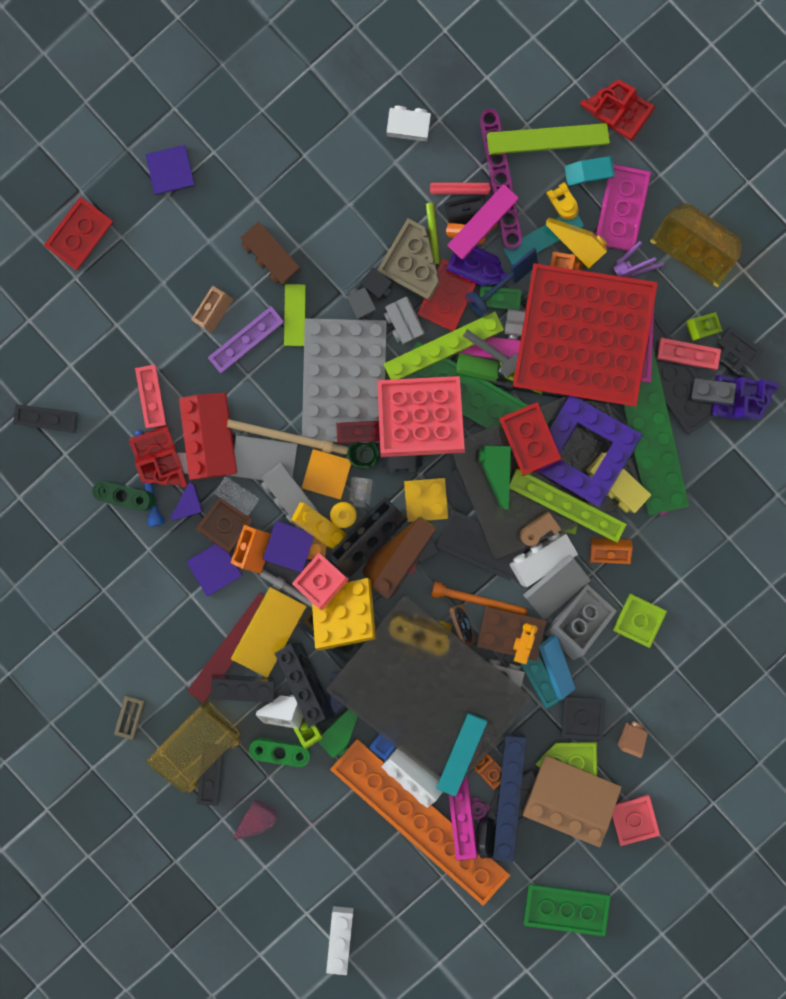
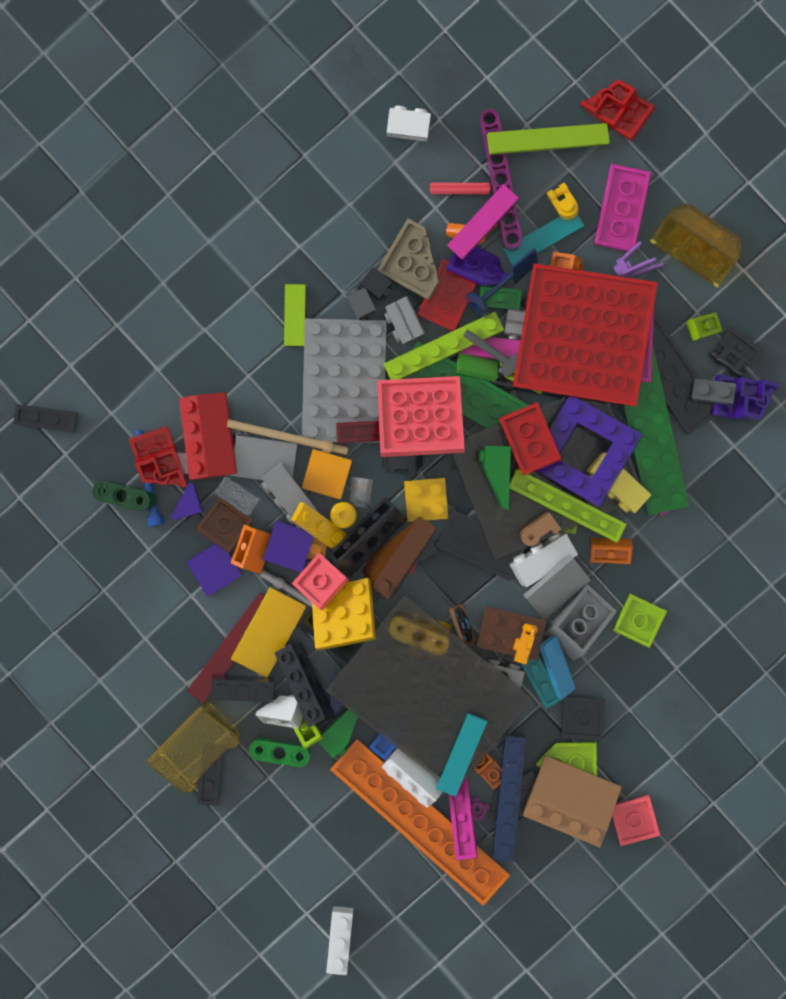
red plate [43,197,114,271] -> none
dark tan tile [114,695,146,740] -> none
coral plate [135,365,167,429] -> none
dark purple tile [145,145,195,195] -> none
medium nougat slope [191,286,233,333] -> none
medium lavender plate [208,306,284,374] -> none
clear pink slope [233,799,277,840] -> none
reddish brown brick [241,221,301,286] -> none
dark green hair [347,442,380,470] -> none
lime bar [426,203,440,265] -> none
orange piece [431,581,528,615] -> none
black slope [444,195,486,225] -> none
black plate [476,818,495,859] -> none
green plate [523,883,611,937] -> none
yellow slope [546,217,607,268] -> none
teal slope [564,156,615,186] -> none
nougat slope [617,721,648,758] -> none
coral plate [656,338,721,371] -> none

